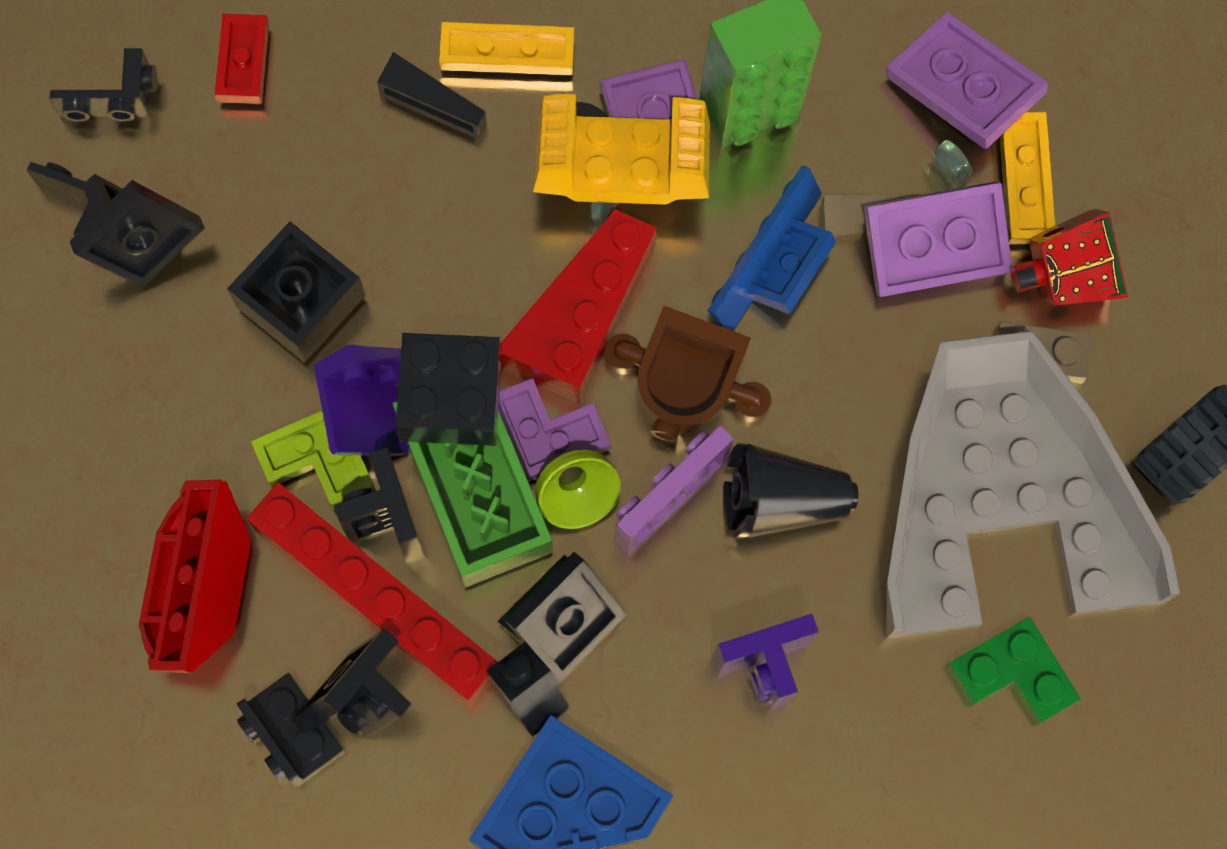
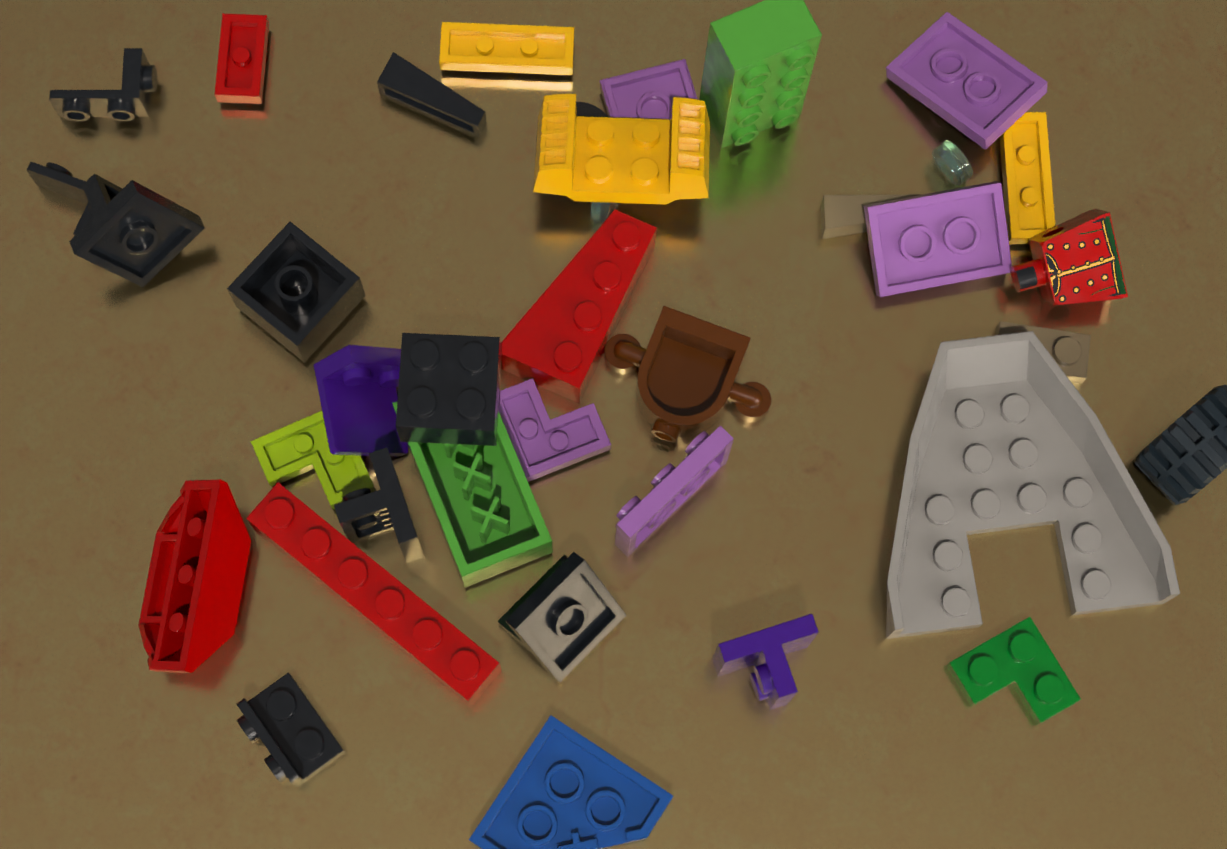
black bracket [291,628,412,738] -> none
black bracket [486,641,569,735] -> none
lime piece [535,450,621,529] -> none
blue bracket [707,165,836,331] -> none
black cone [723,443,859,539] -> none

